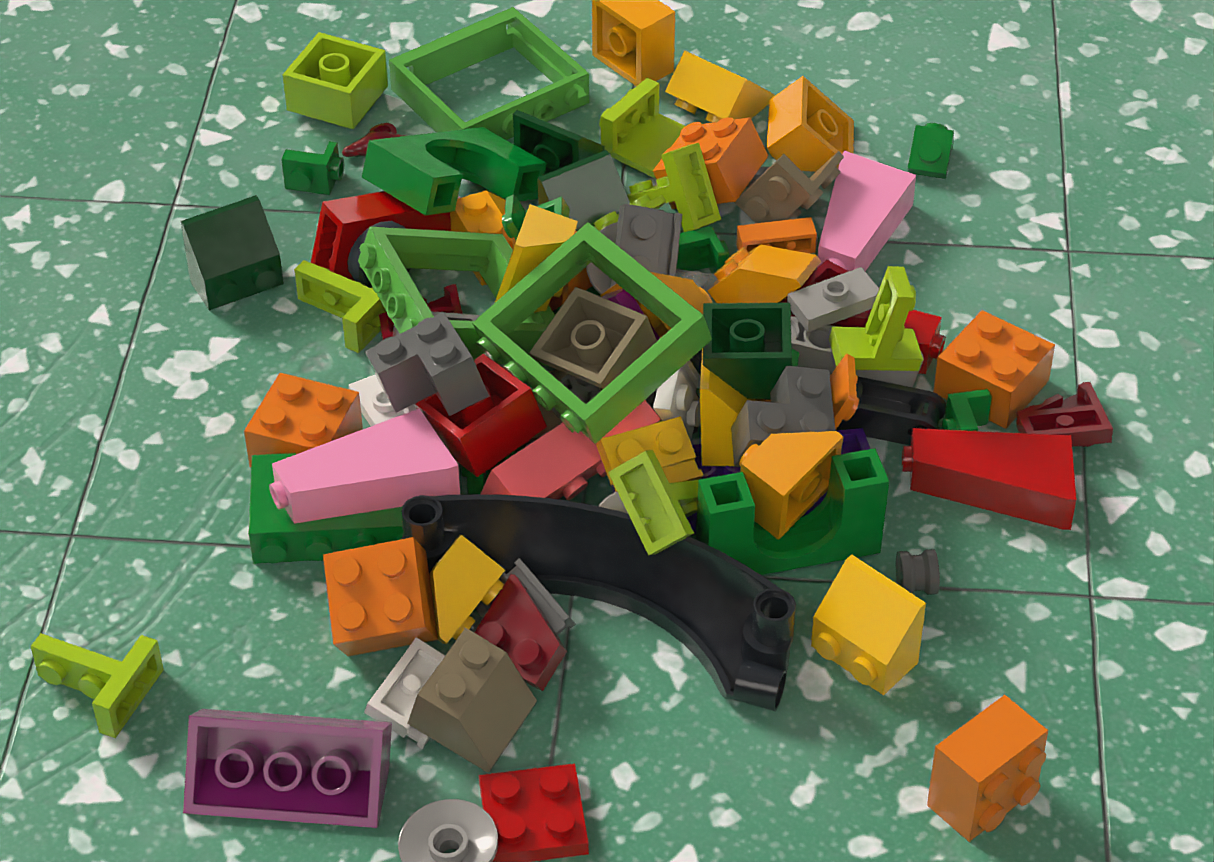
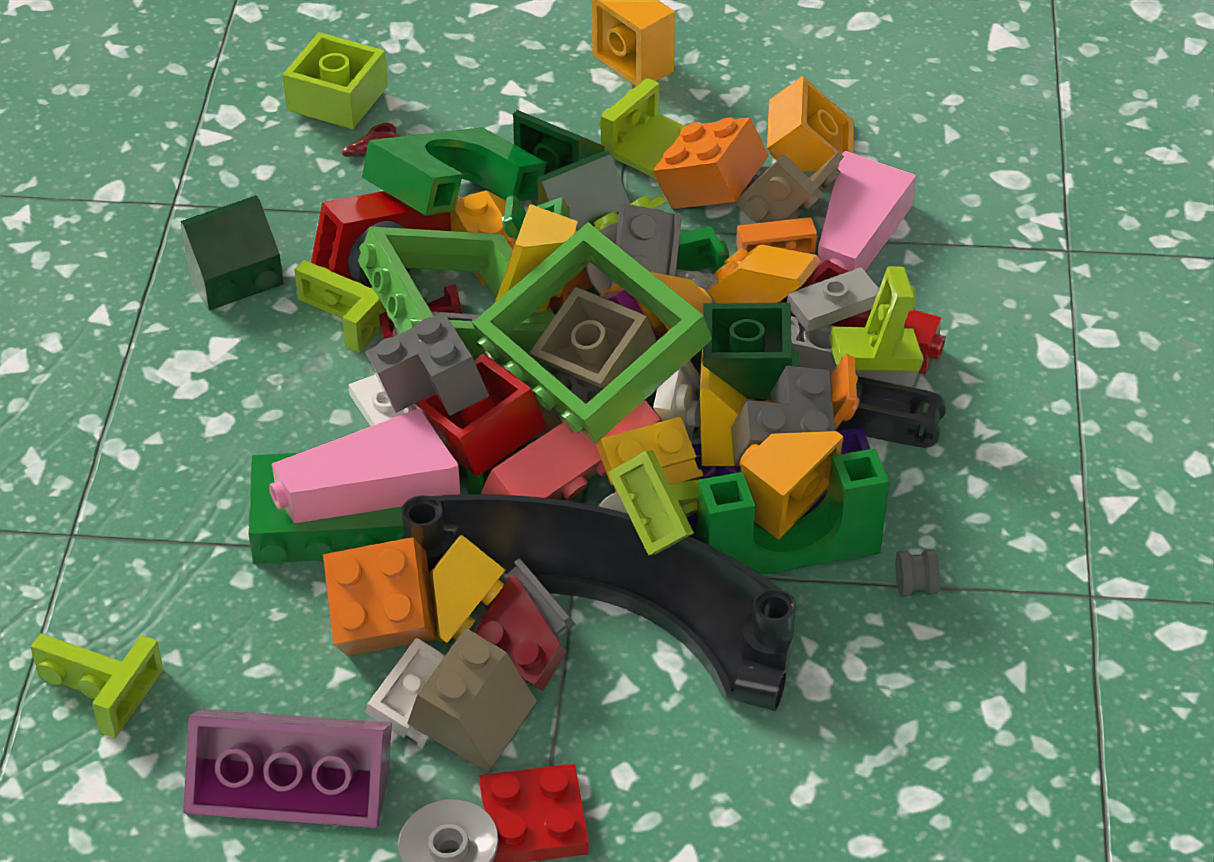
orange brick [244,373,363,467] -> none
green bracket [281,141,345,195] -> none
bright green window [389,7,589,140] -> none
lime bracket [627,143,721,232] -> none
yellow slope [665,50,775,123] -> none
yellow slope [811,555,926,695] -> none
red slope [902,428,1076,530] -> none
green bracket [908,123,954,179] -> none
orange brick [927,695,1049,842] -> none
orange brick [933,310,1055,429] -> none
green bracket [942,389,992,431] -> none
dark red wing [1016,382,1113,447] -> none

